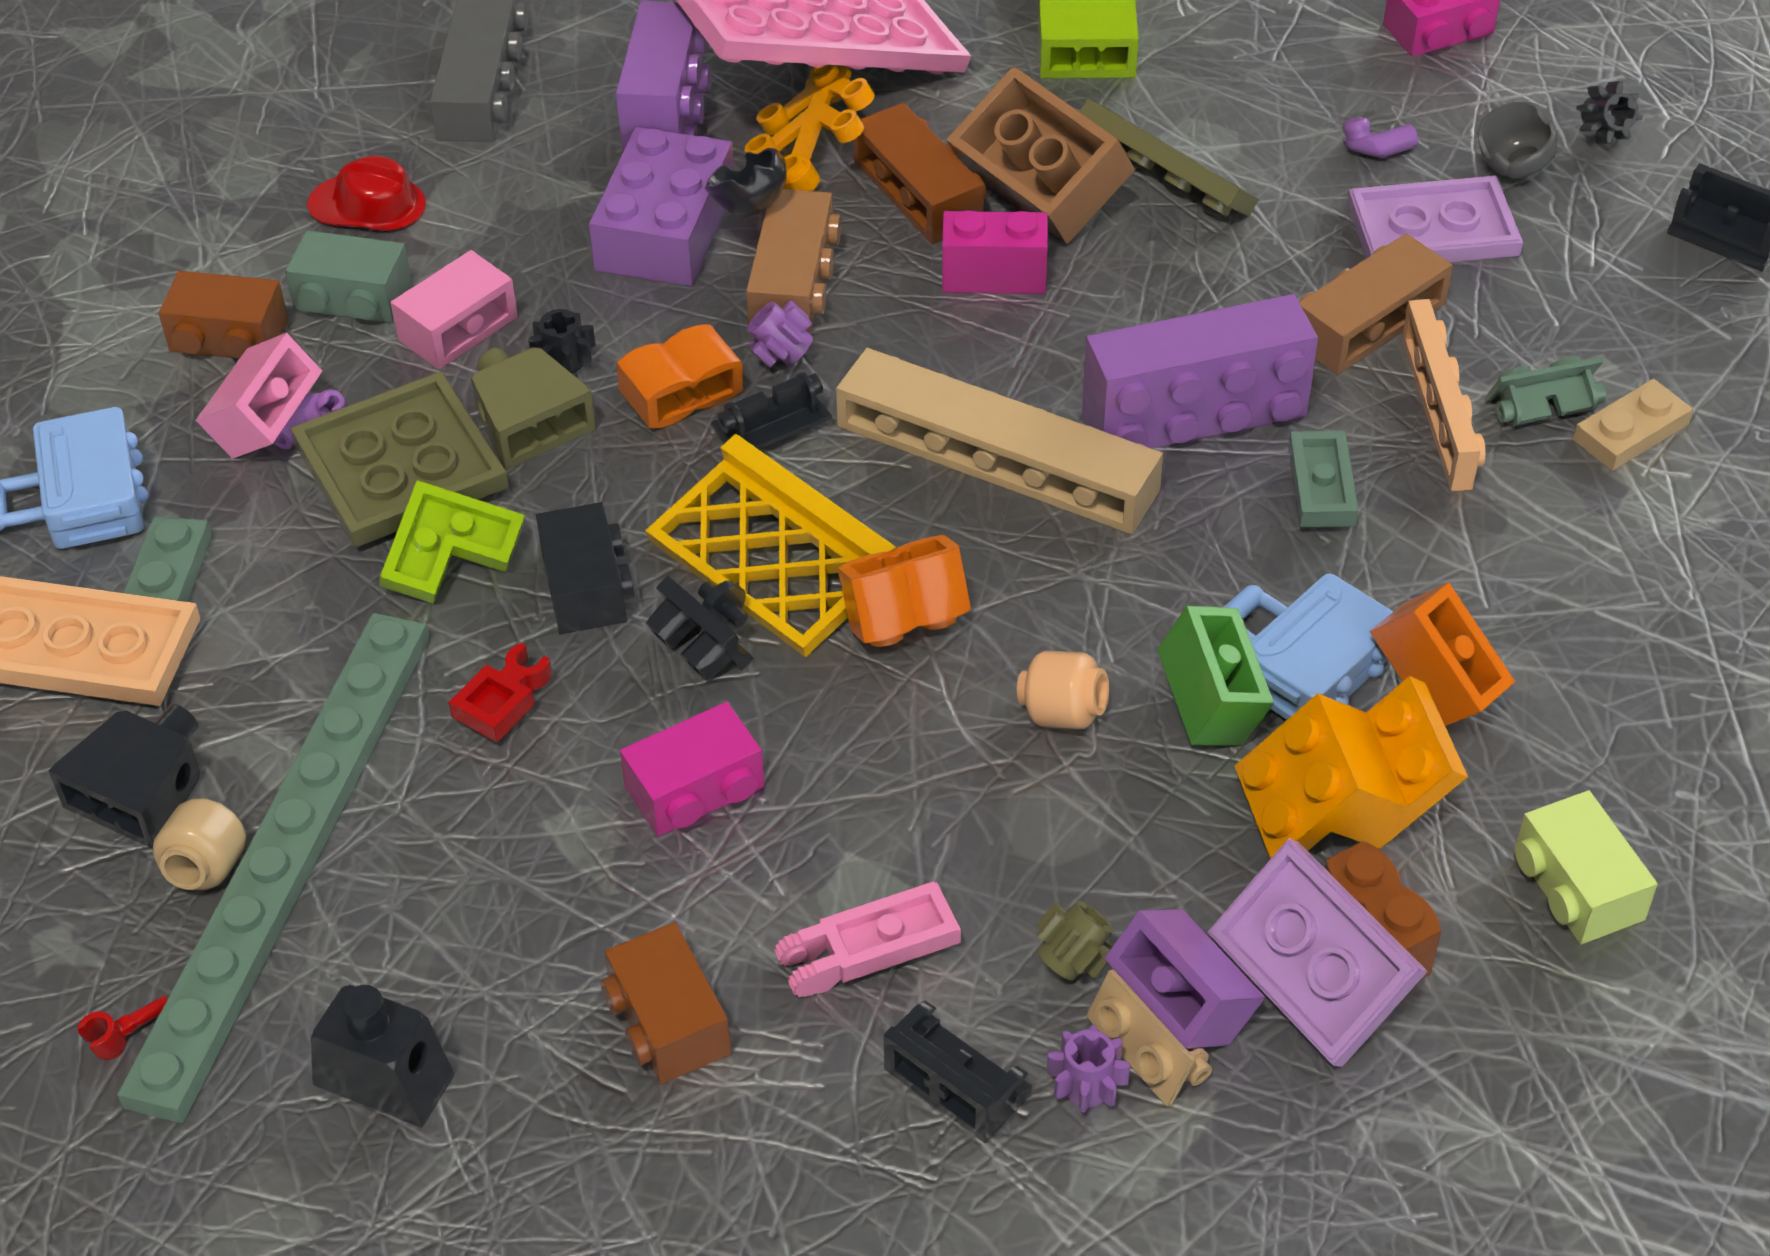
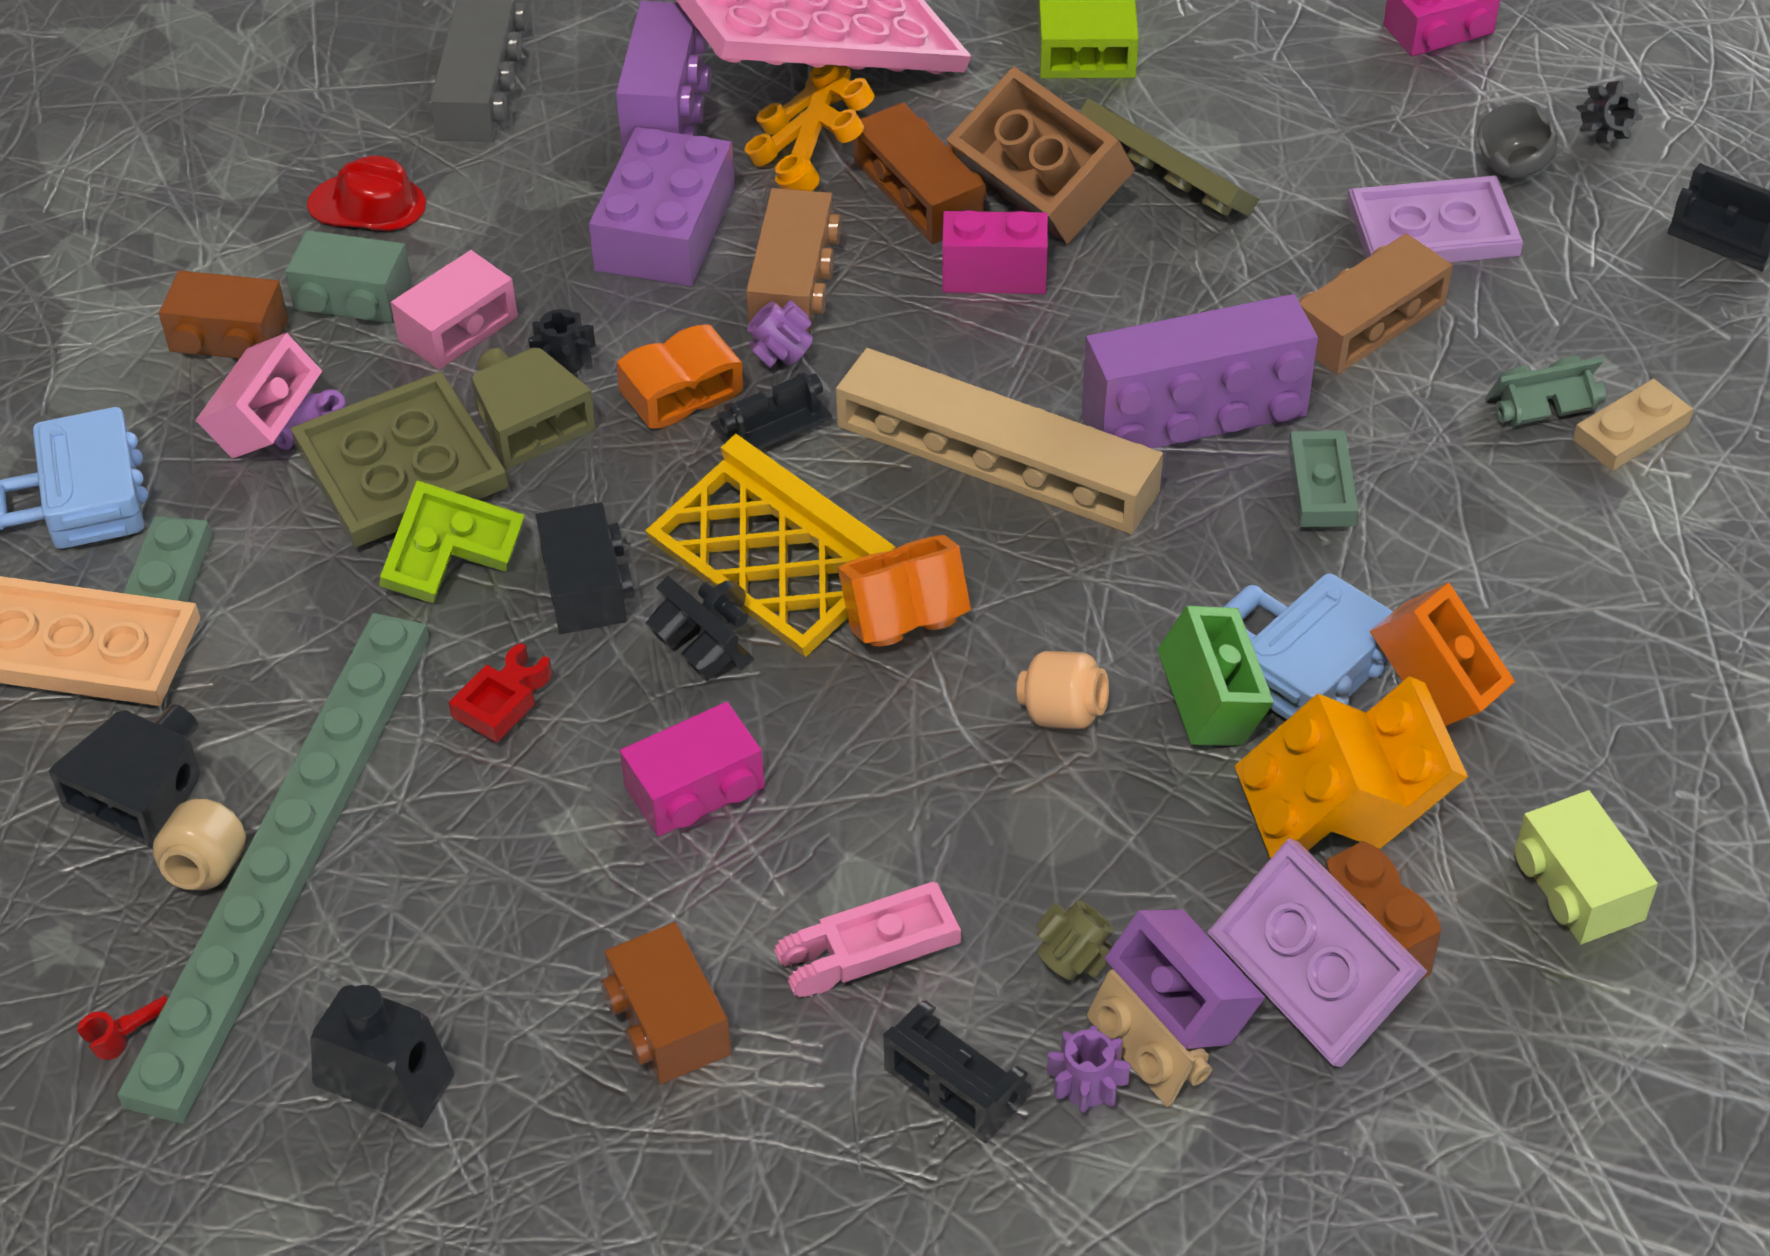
black hair [705,148,787,217] -> none
medium lavender arm [1343,117,1418,158] -> none
light nougat plate [1402,299,1486,491] -> none

